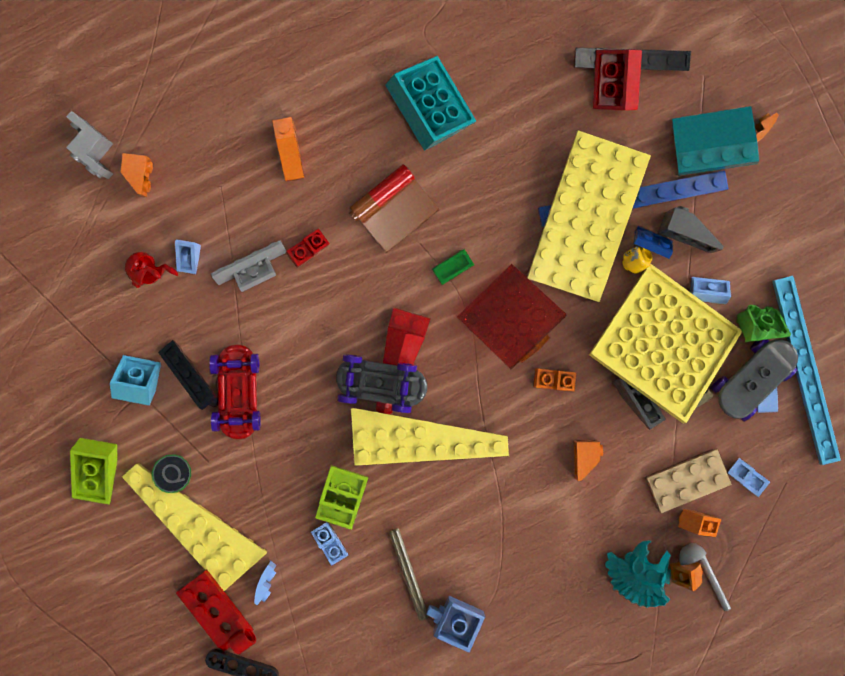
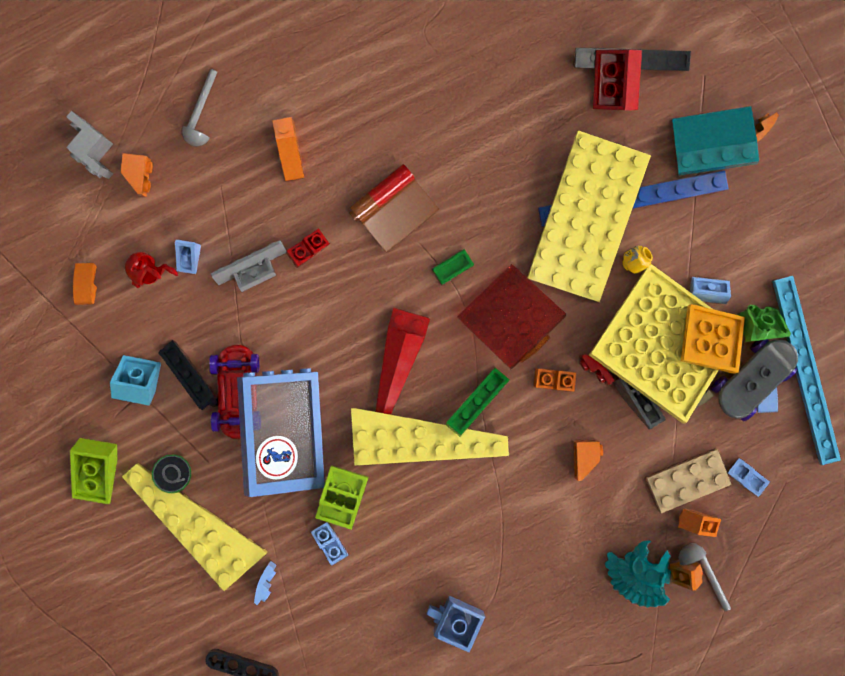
red hinge [176,569,256,654] -> none
dark grey piece [336,354,427,413] -> none
teal slope [385,56,476,151] -> none
dark tan axle [389,528,428,621] -> none
blue plate [634,226,673,259] -> none
dark grey slope [658,206,724,253] -> none
none -> orange slope [73,263,97,305]
none -> light grey piece [182,69,217,147]
none -> window [237,368,325,497]
none -> green plate [445,368,510,437]
none -> red slope [579,354,615,385]
none -> light orange plate [681,304,745,374]

